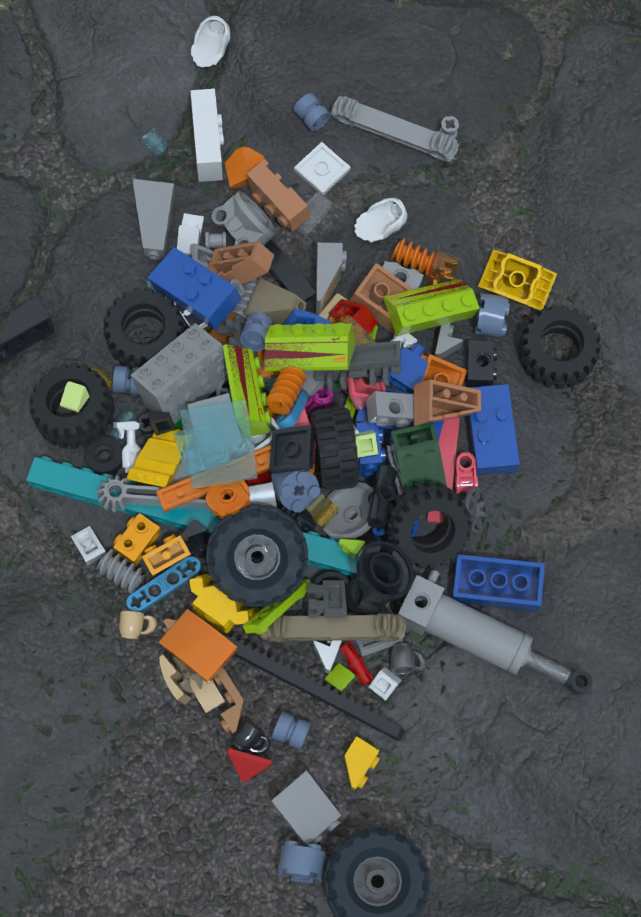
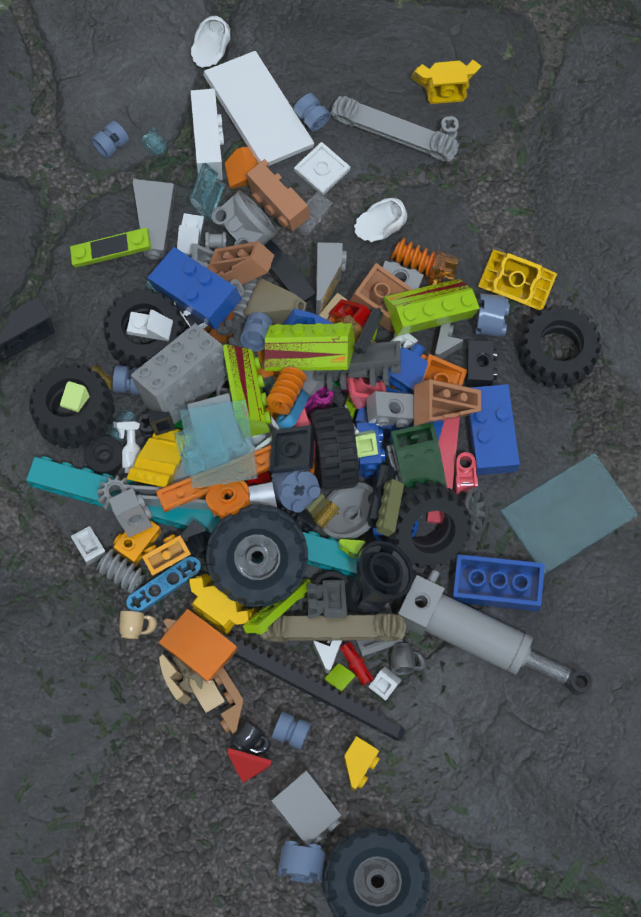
none -> lime plate [70,227,152,268]
none -> sand blue wheel [91,120,129,159]
none -> light grey brick [109,488,153,537]
none -> white slope [127,310,173,341]
none -> clear light blue slope [190,163,225,220]
none -> white tile [203,51,314,166]
none -> black axle [354,308,383,354]
none -> olive piece [376,479,404,536]
none -> yellow slope [410,60,481,104]
none -> clear light blue piece [500,453,638,574]

